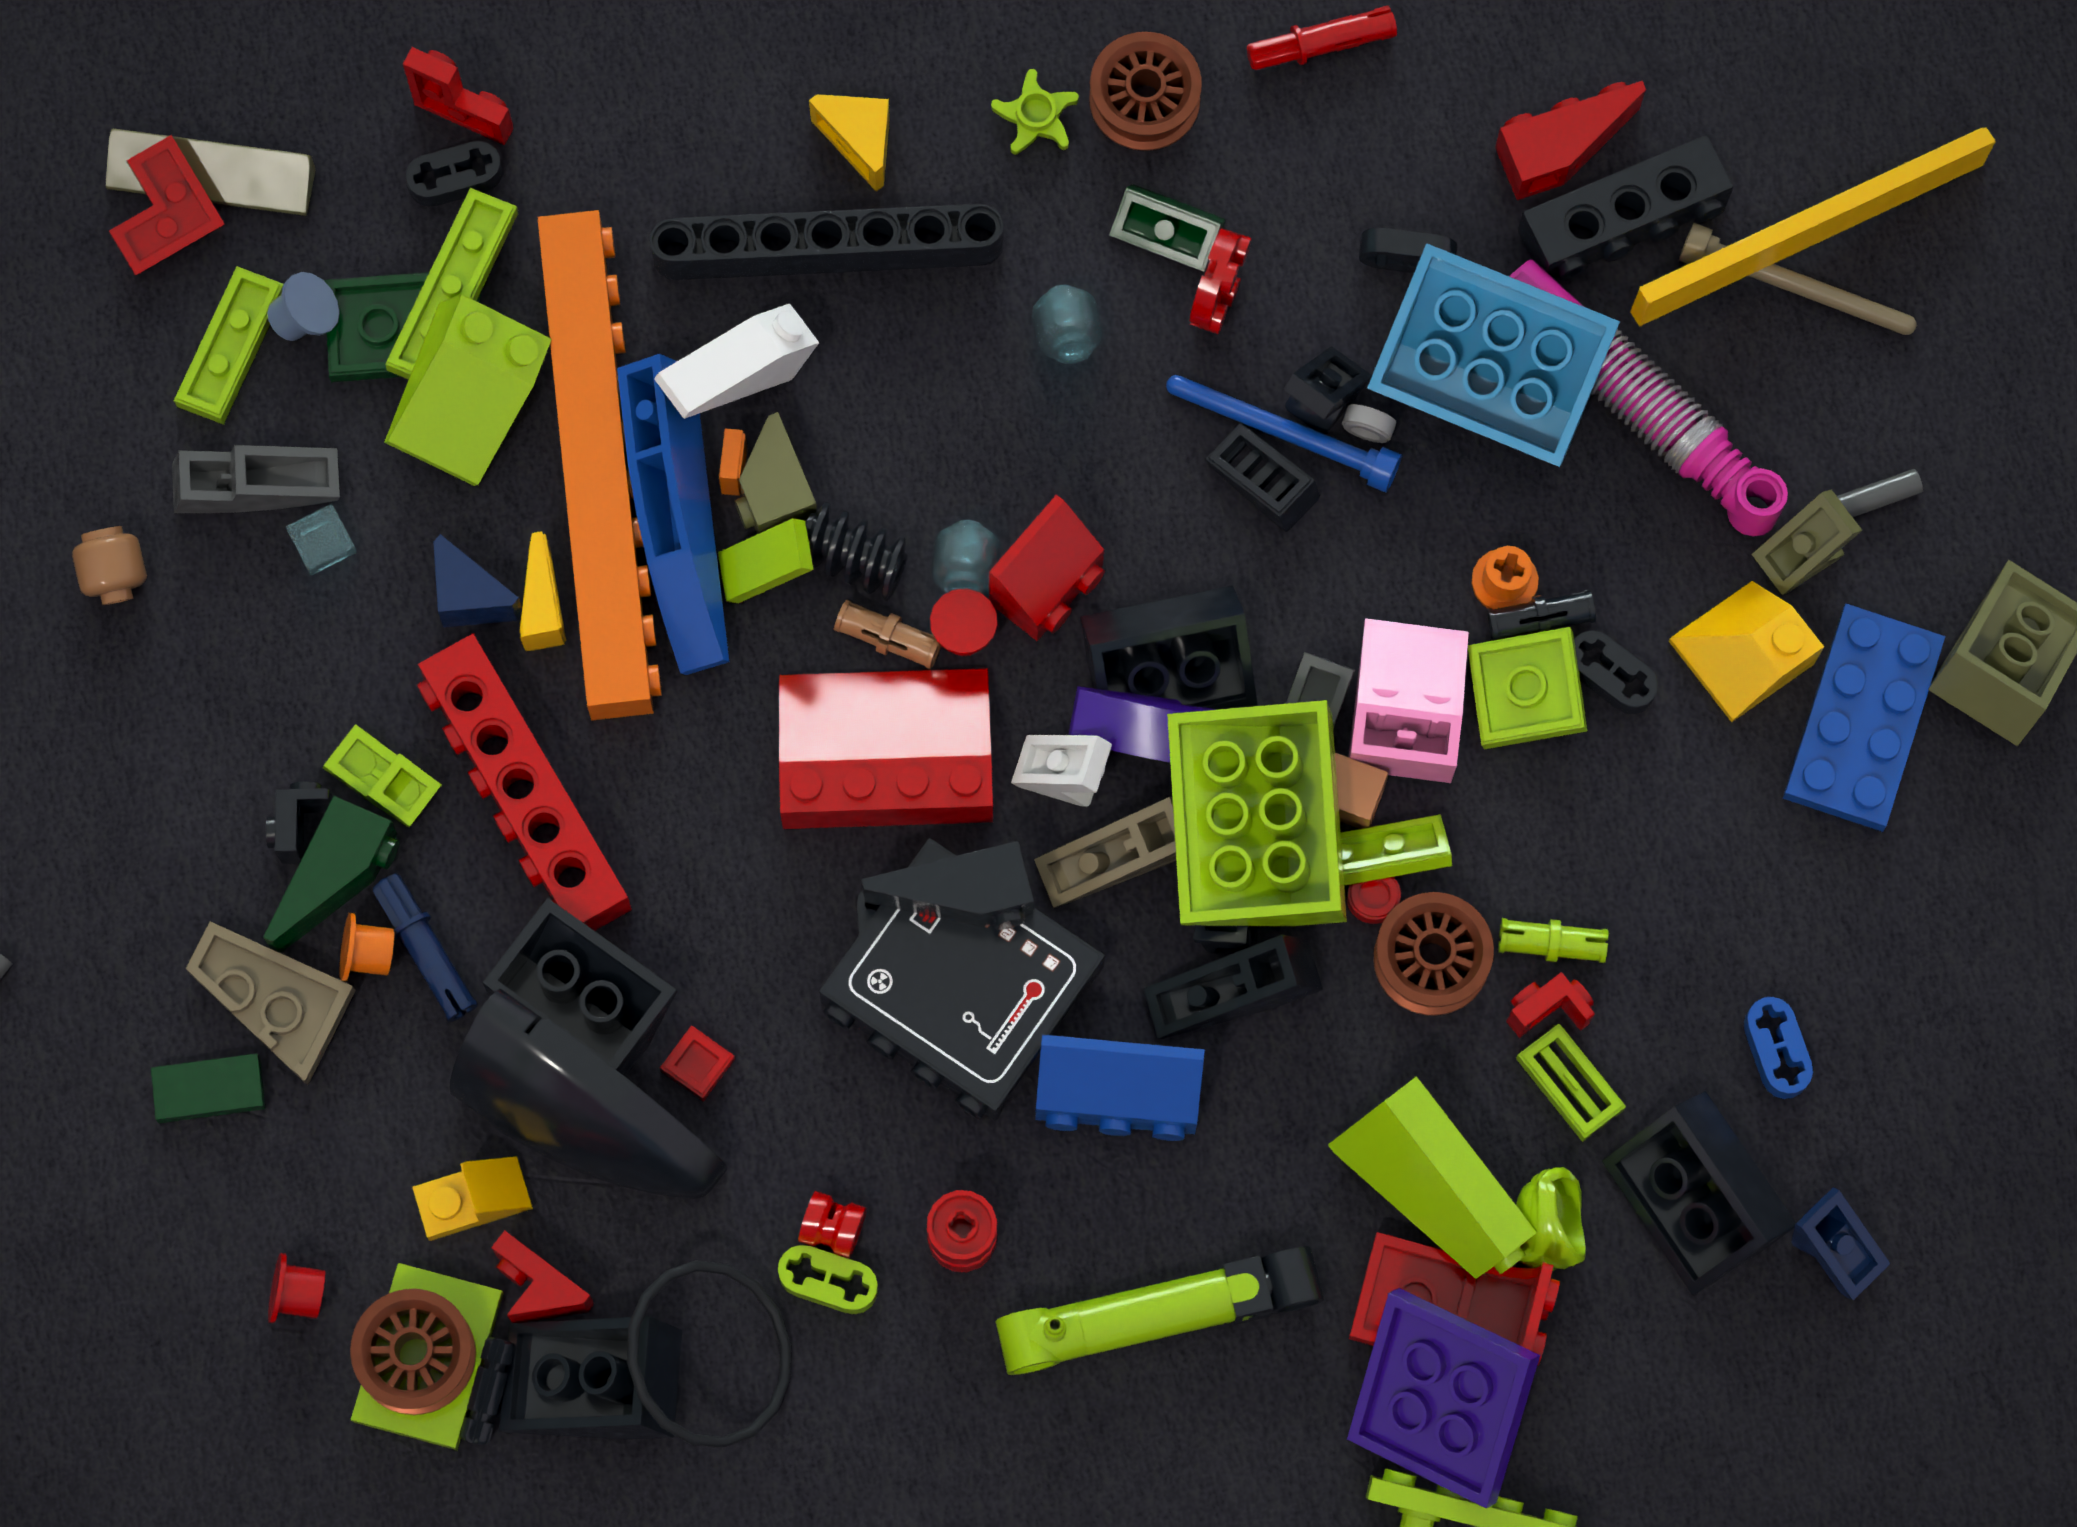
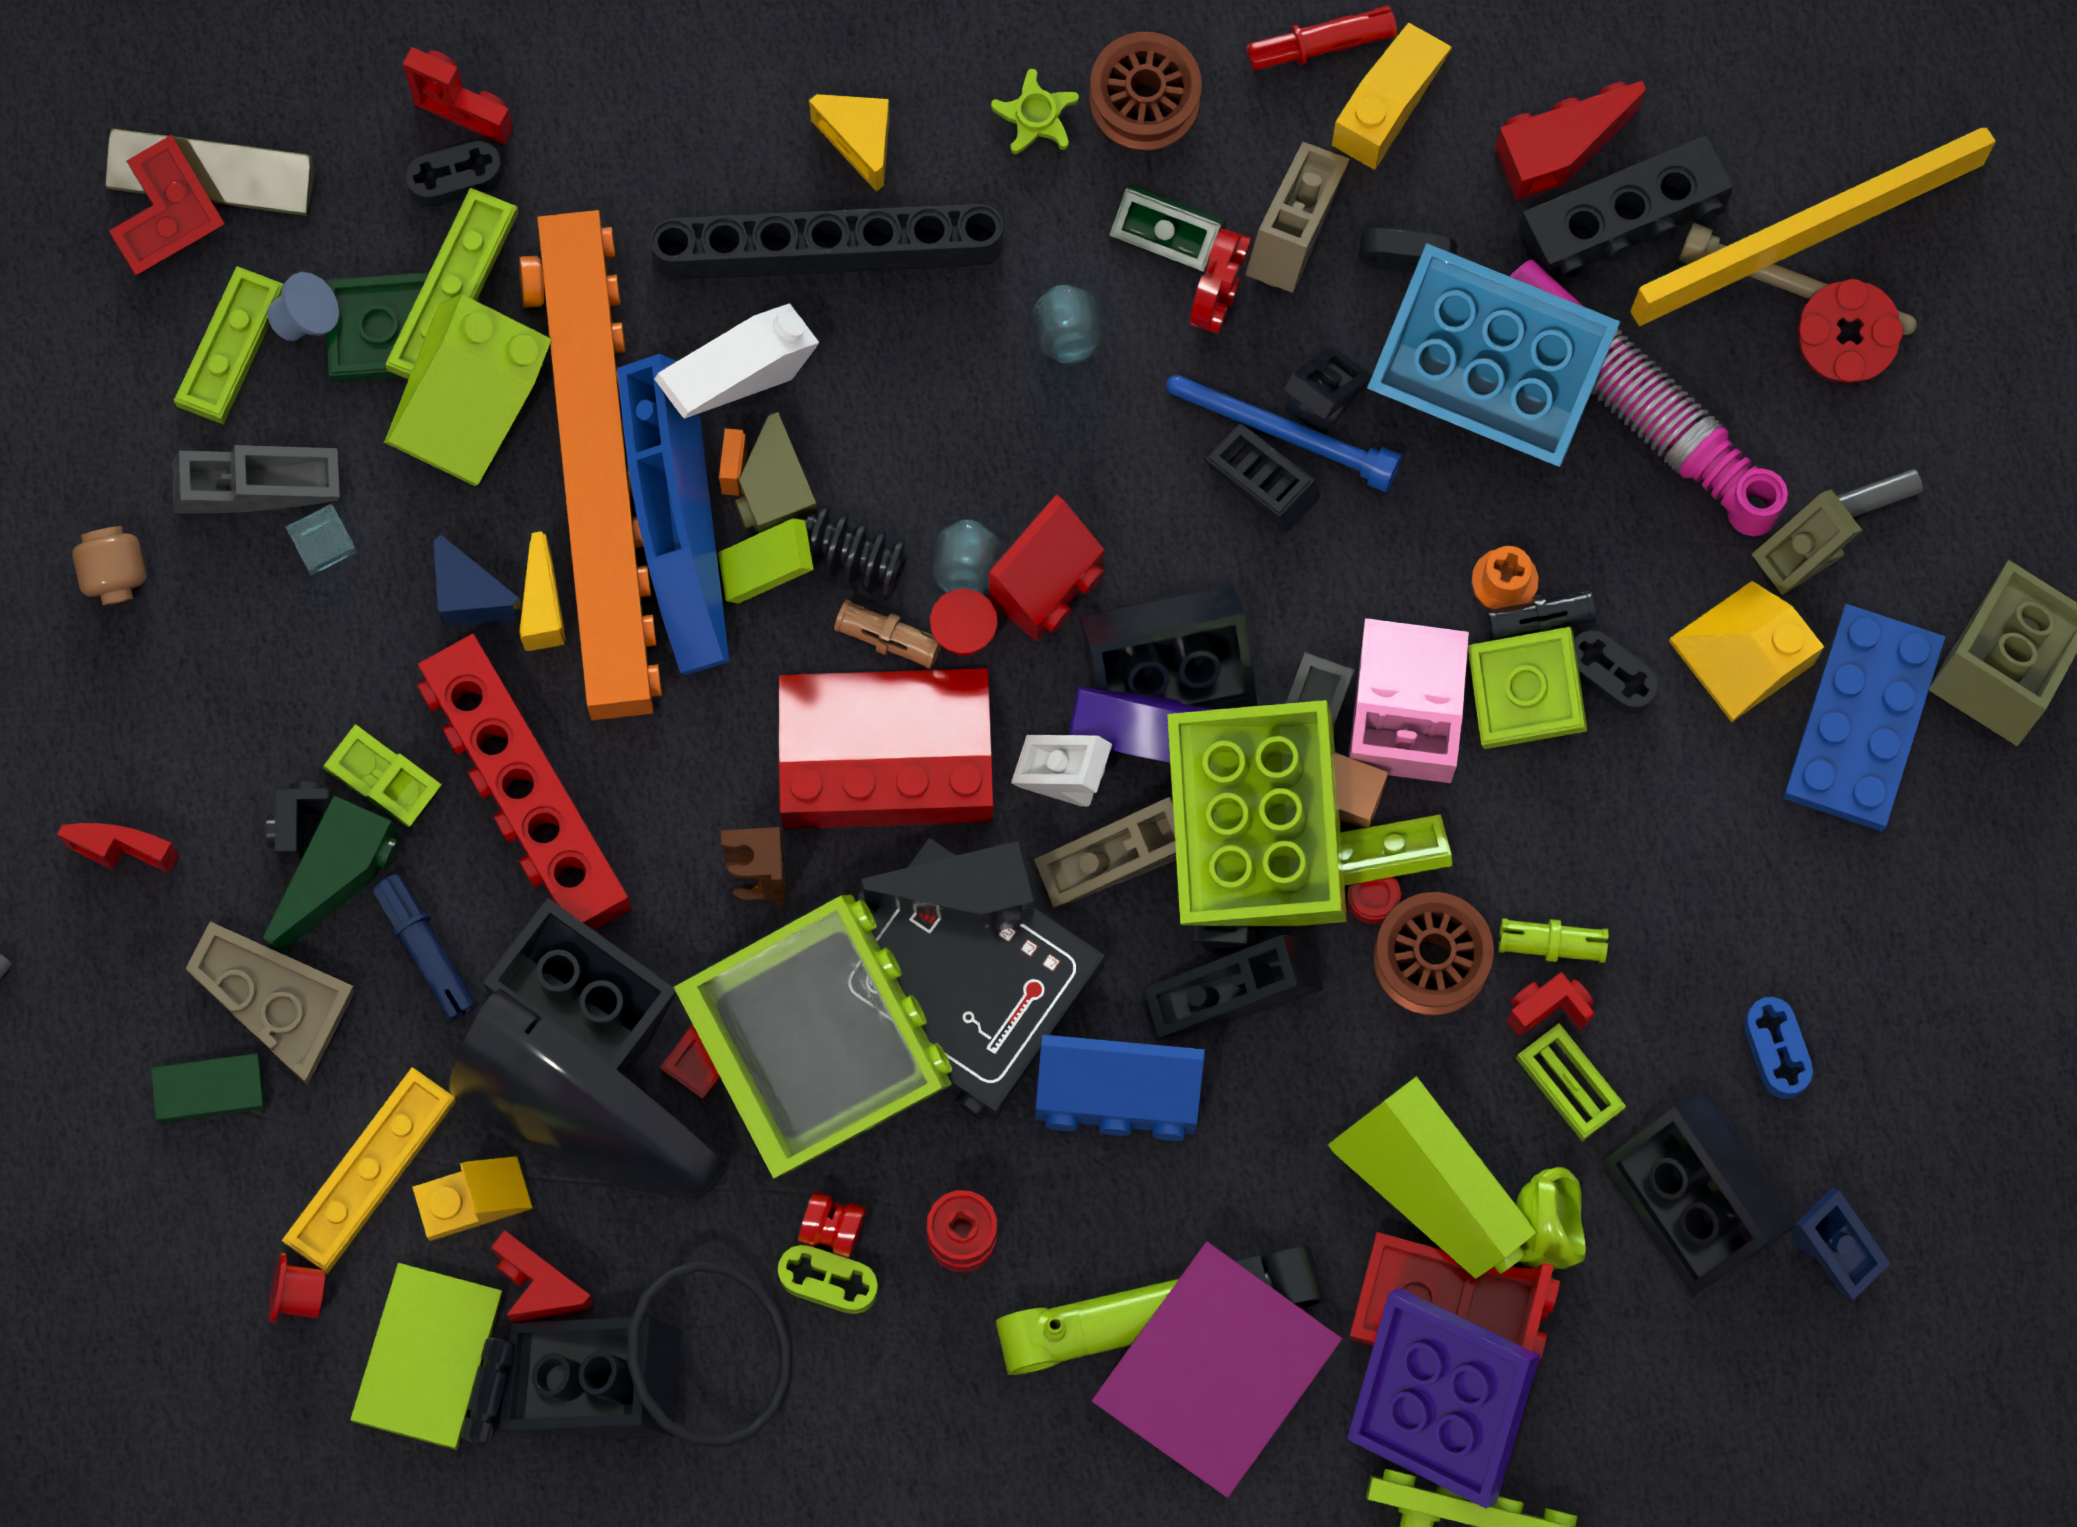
orange piece [339,913,394,981] -> none
copper wheel [350,1289,476,1415] -> none
light grey tile [1342,404,1396,443] -> none
none -> red slope [57,823,180,874]
none -> yellow tile [282,1067,457,1274]
none -> orange tile [519,256,544,308]
none -> clear piece [674,894,952,1179]
none -> reddish brown hinge [721,827,787,906]
none -> magenta piece [1091,1241,1342,1498]
none -> dark tan slope [1245,142,1350,293]
none -> yellow slope [1331,23,1452,170]
none -> red plate [1798,279,1903,383]

